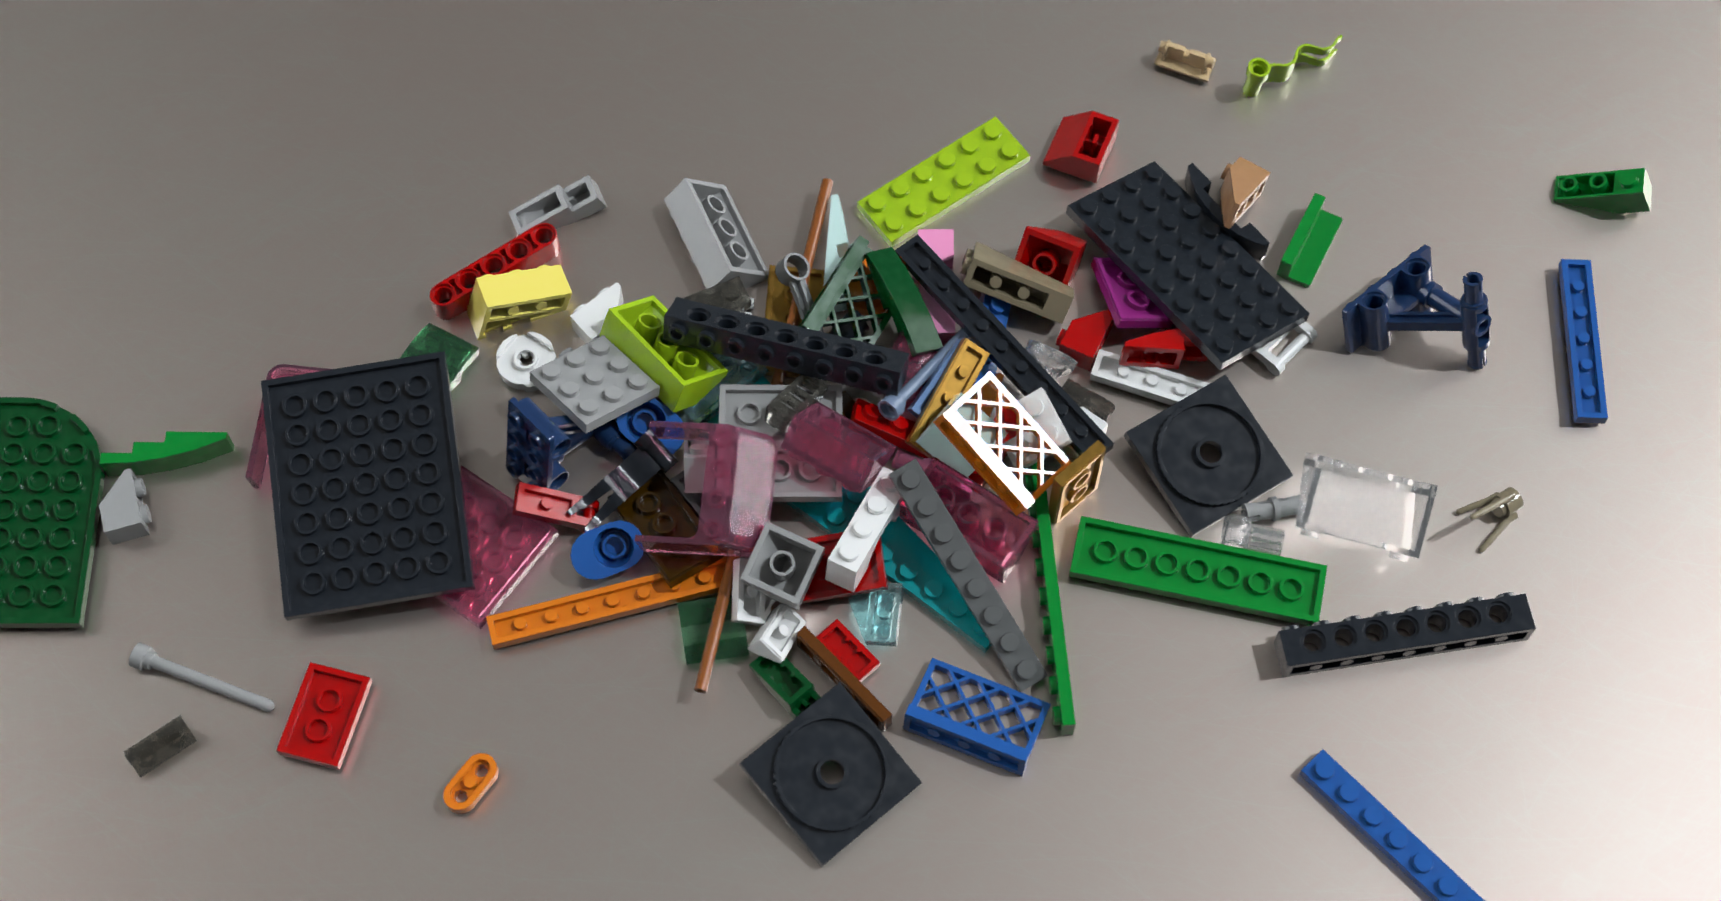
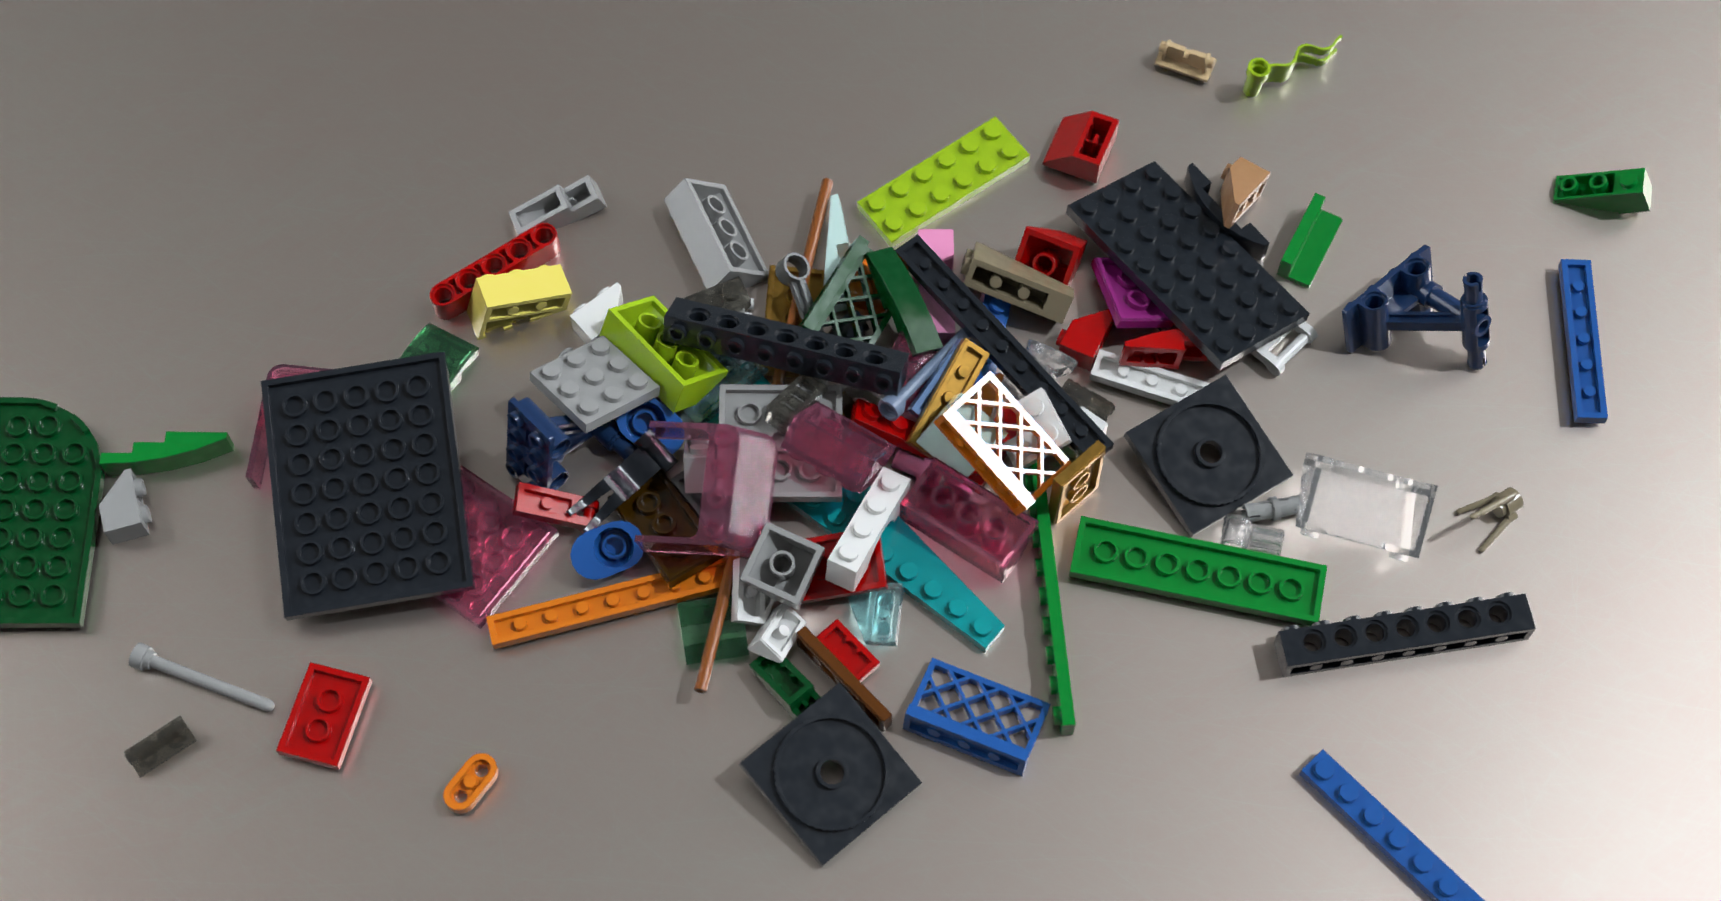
white plate [496,332,557,392] -> none
dark grey plate [888,458,1048,692] -> none

